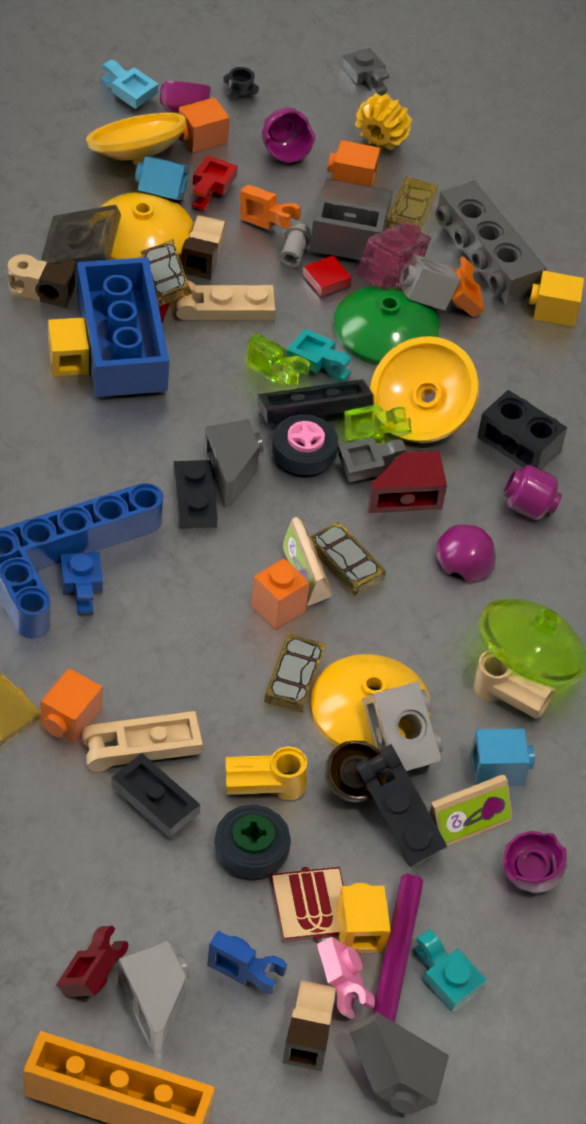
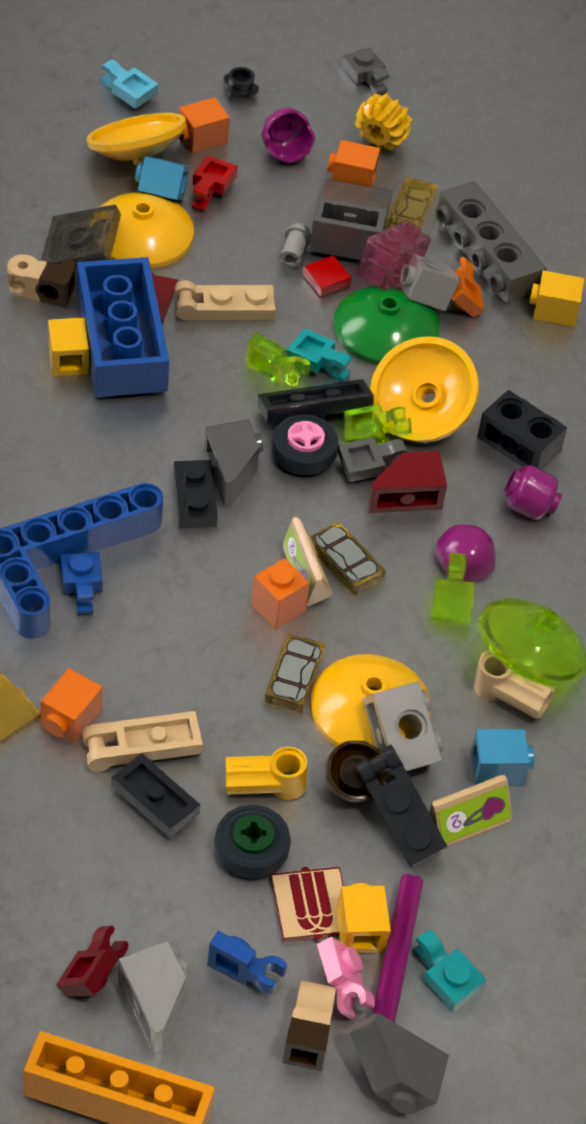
tile [140,239,192,306] -> none
magenta hair [160,81,211,114] -> none
leg [181,215,226,280] -> none
orange plate [240,184,301,230] -> none
magenta hair [502,831,567,894] -> none
none -> clear neon green plate [431,553,475,623]

